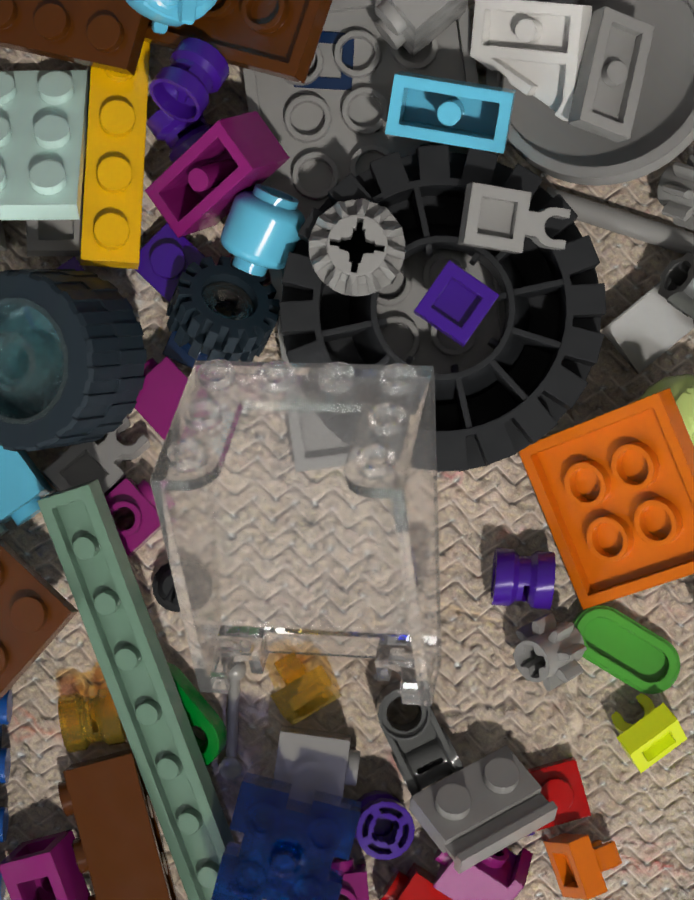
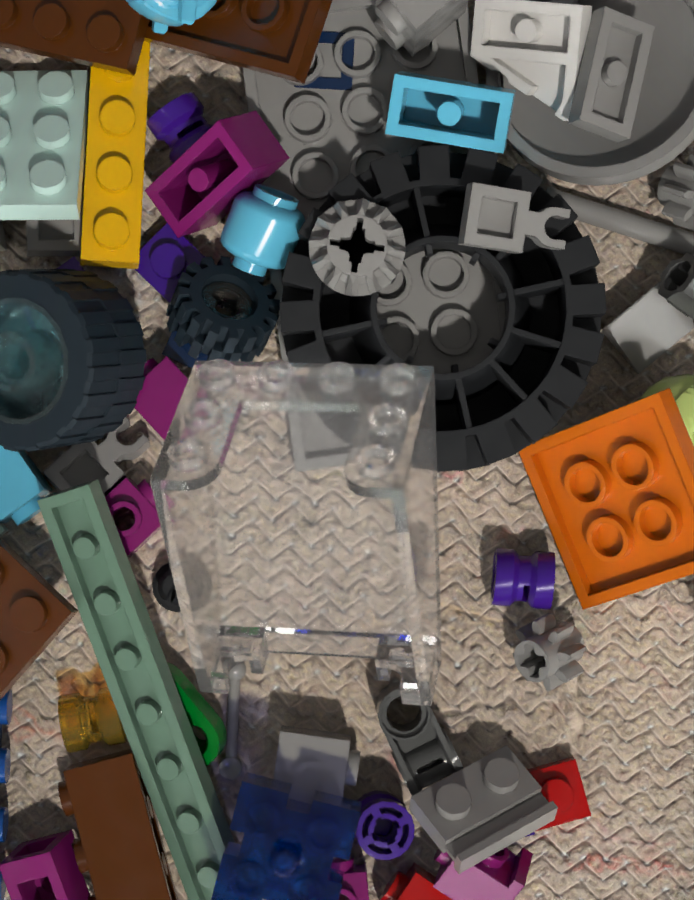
dark purple wheel [149,38,229,123] -> none
clear yellow tile [271,651,342,725] -> none
dark purple plate [413,260,499,347] -> none
orange tile [543,833,622,900] -> none
bright green tile [572,605,680,694] -> none
neon yellow tile [611,693,687,773] -> none

